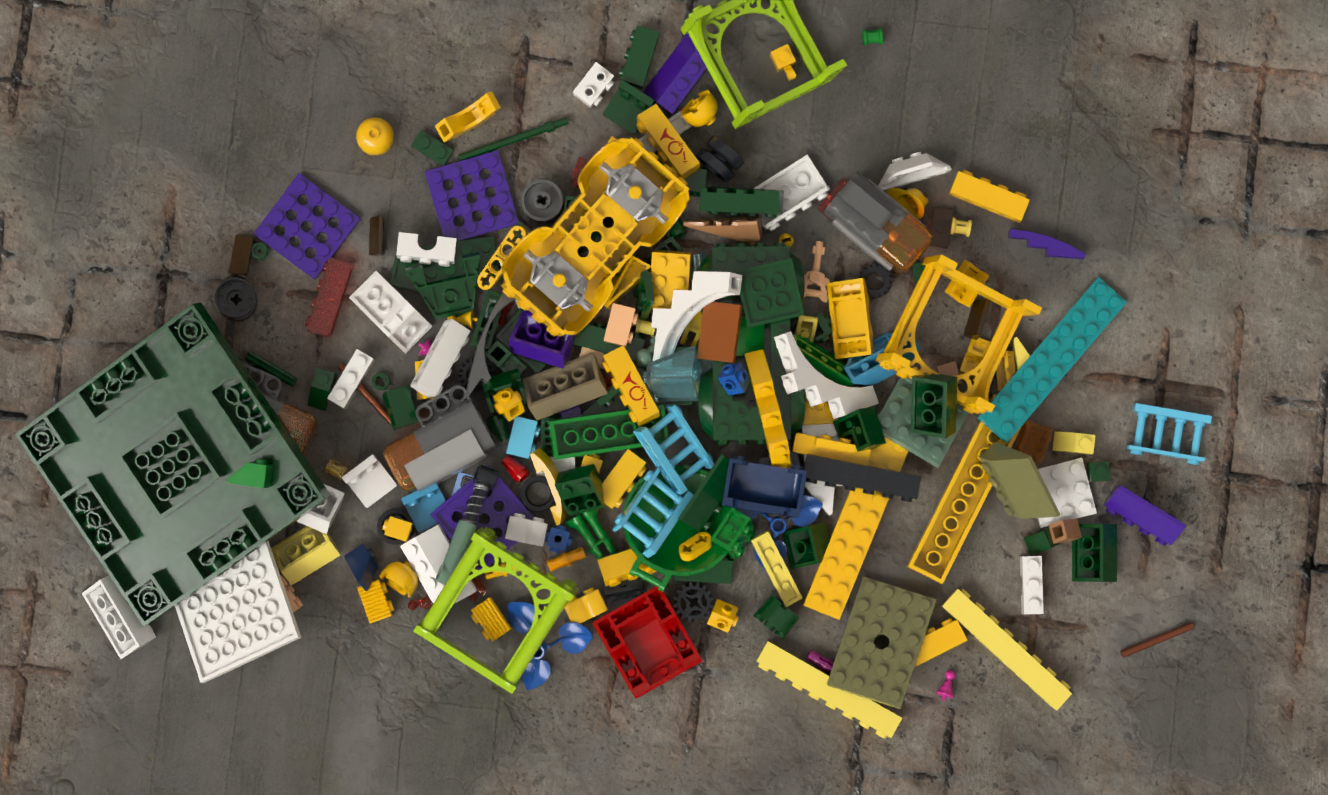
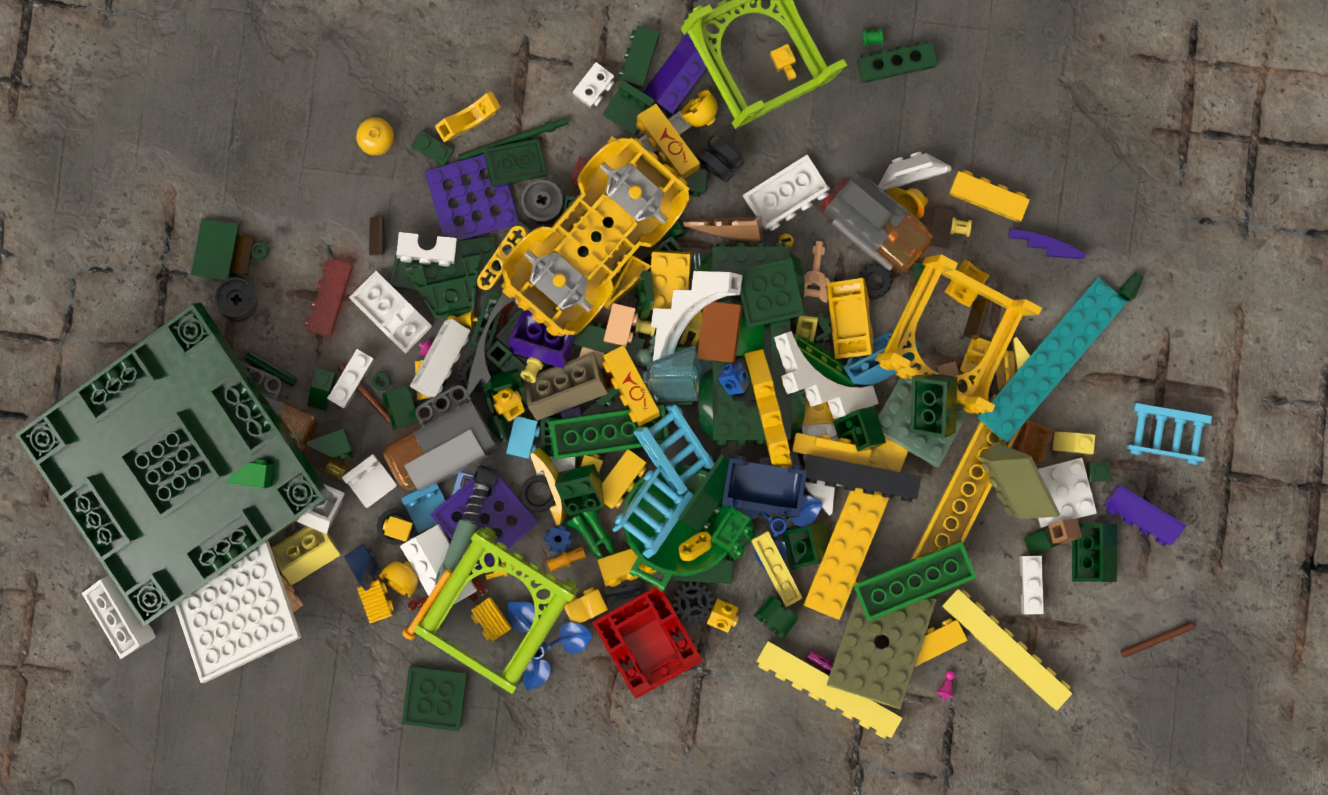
dark purple piece [254,173,361,280] -> none
red cone [501,455,530,483] -> none
white brick [505,513,548,547] -> none
dark green wedge [699,186,784,218] -> none
none -> dark green tile [191,218,240,281]
none -> dark green slope [306,429,357,461]
none -> light orange bar [402,569,452,640]
none -> dark green plate [402,666,467,731]
none -> dark green tile [483,138,547,187]
none -> light yellow bush [520,357,543,383]
none -> green brick [853,540,977,621]
none -> dark green brick [857,41,938,84]
none -> dark green cone [1118,272,1144,301]

